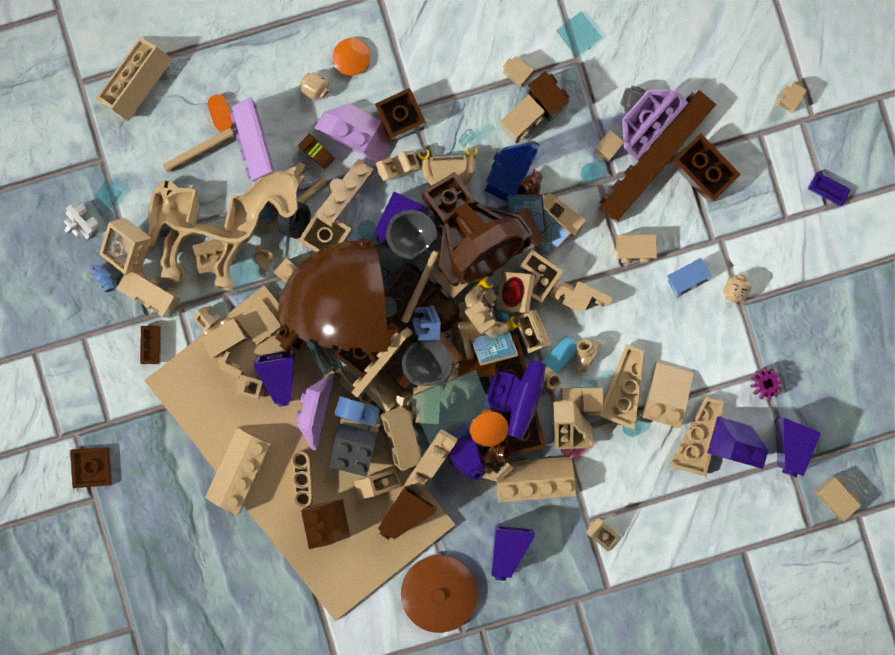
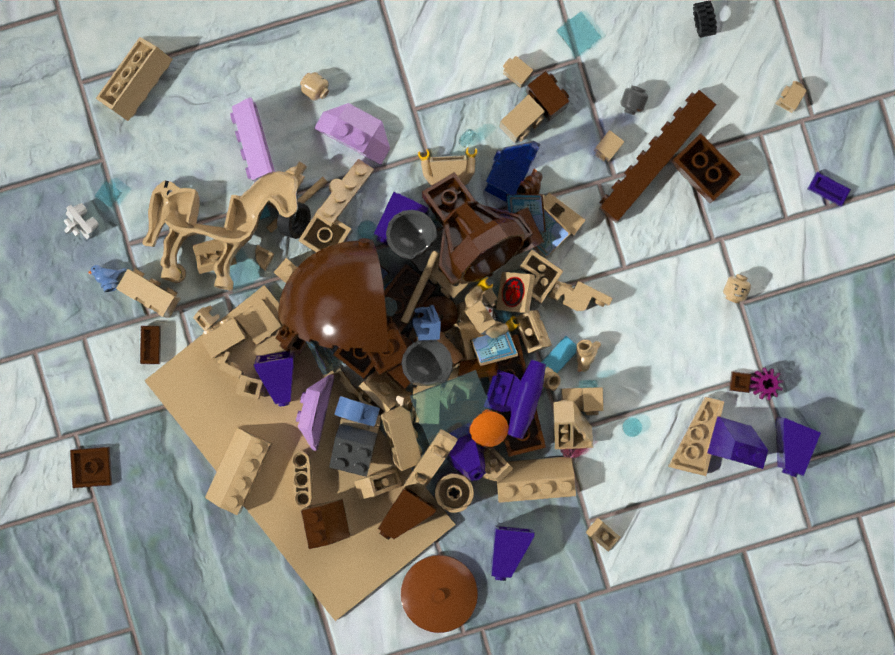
tan piece [99,218,152,275] -> none
tan tile [163,128,236,173] -> none
orange tile [207,94,233,132] -> none
reddish brown leg [298,133,335,170] -> none
orange dish [332,38,370,76] -> none
tan wing [351,328,413,397] -> none
reddish brown brick [375,88,426,142] -> none
tan brick [375,150,421,182] -> none
reddish brown animal [482,444,510,464] -> none
clear light blue tile [580,163,600,183] -> none
tan wing [599,344,645,430] -> none
tan brick [616,235,657,263] -> none
lavender wedge [622,90,688,160] -> none
tan slope [641,362,694,428] -> none
medium blue hinge [667,258,712,298] -> none
tan brick [814,476,861,521] -> none
none -> tan brick [435,472,474,513]
none -> black tyre [693,0,717,38]
none -> reddish brown tile [729,372,751,393]

